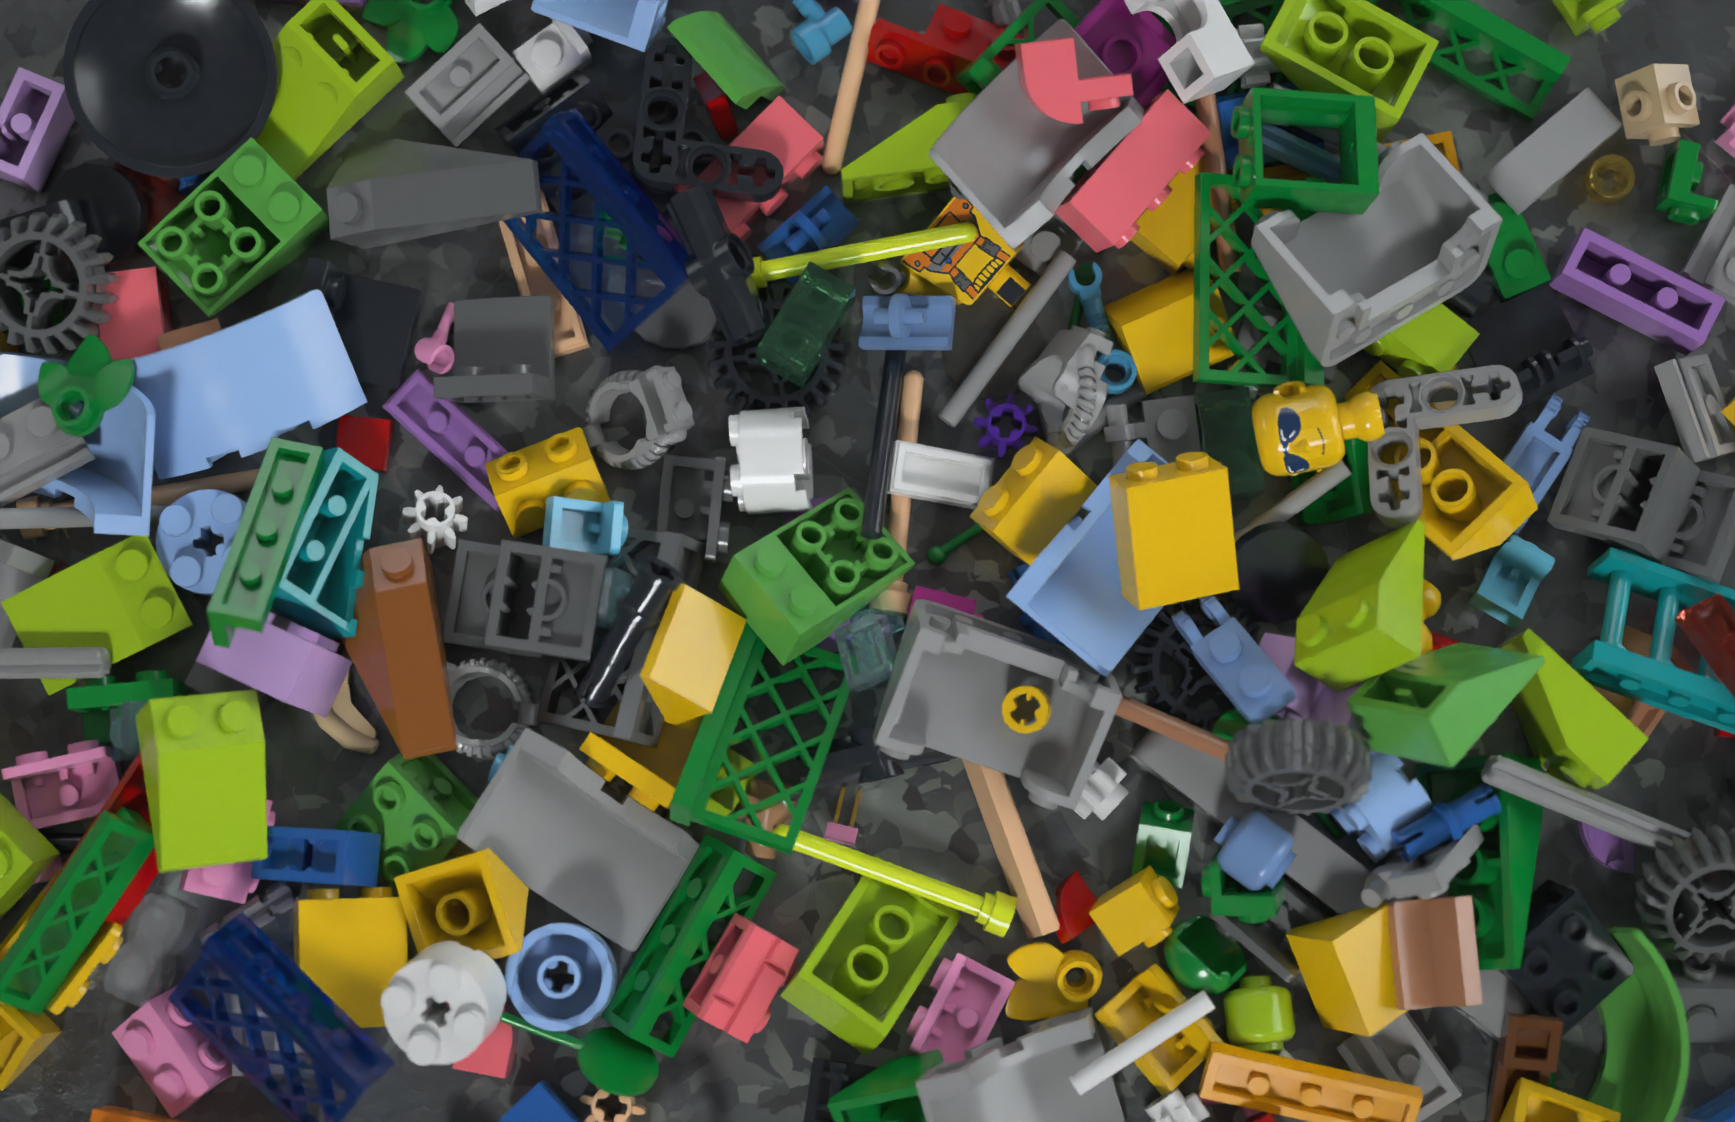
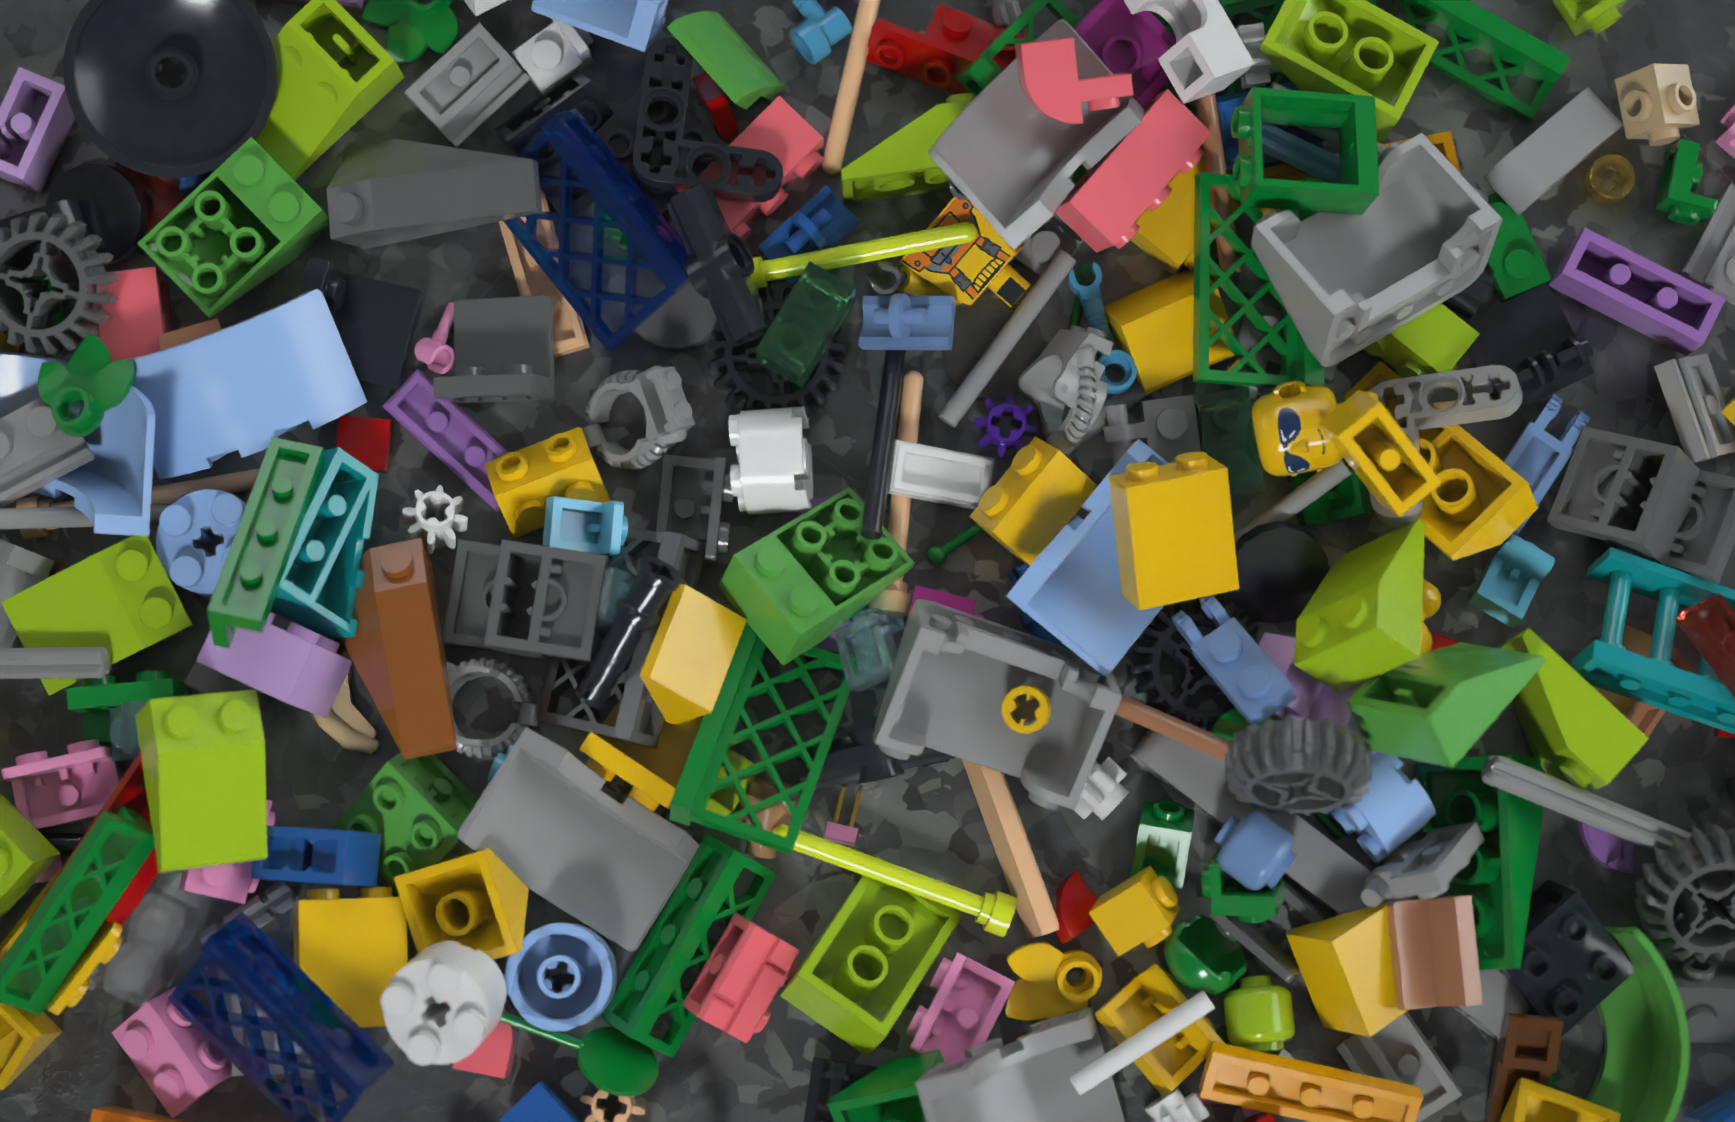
blue pin [1391,782,1501,863] -> none
none -> yellow brick [1318,390,1442,517]

